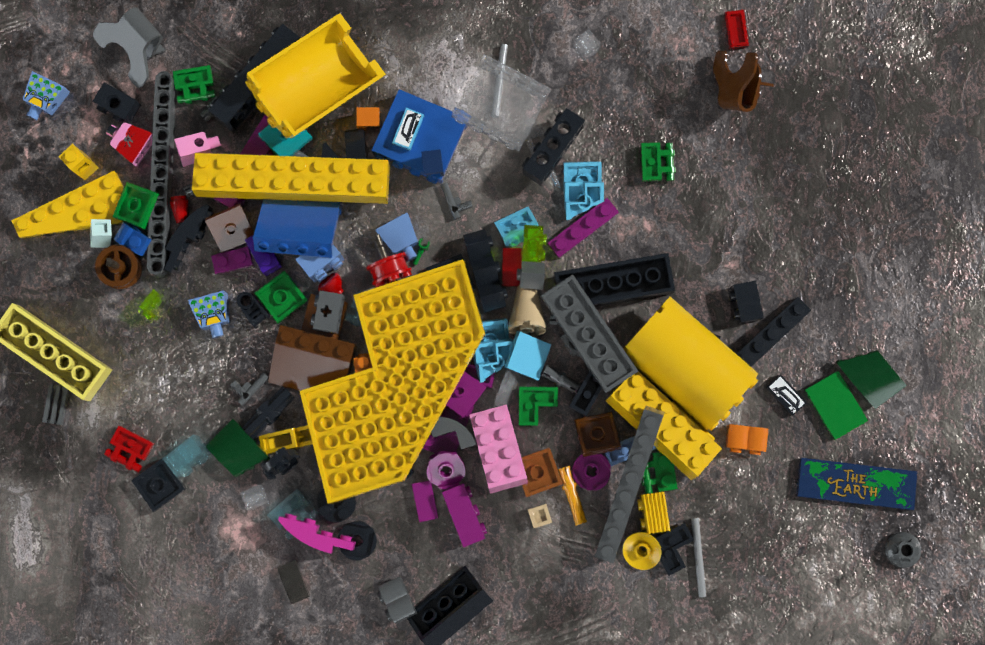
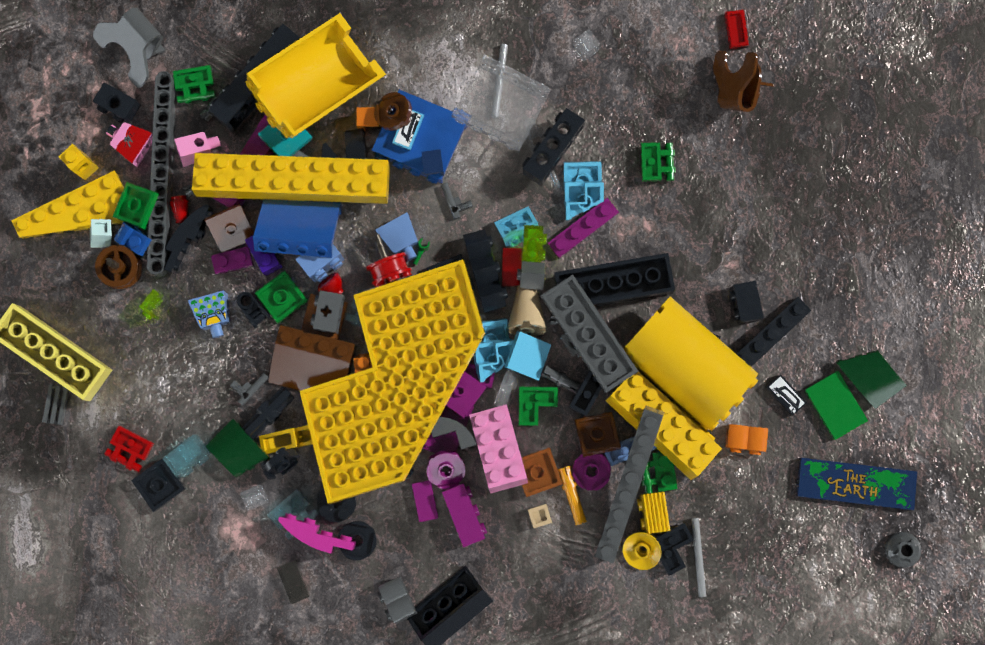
medium blue torso [23,71,70,120] -> none
none -> reddish brown plate [374,92,412,131]

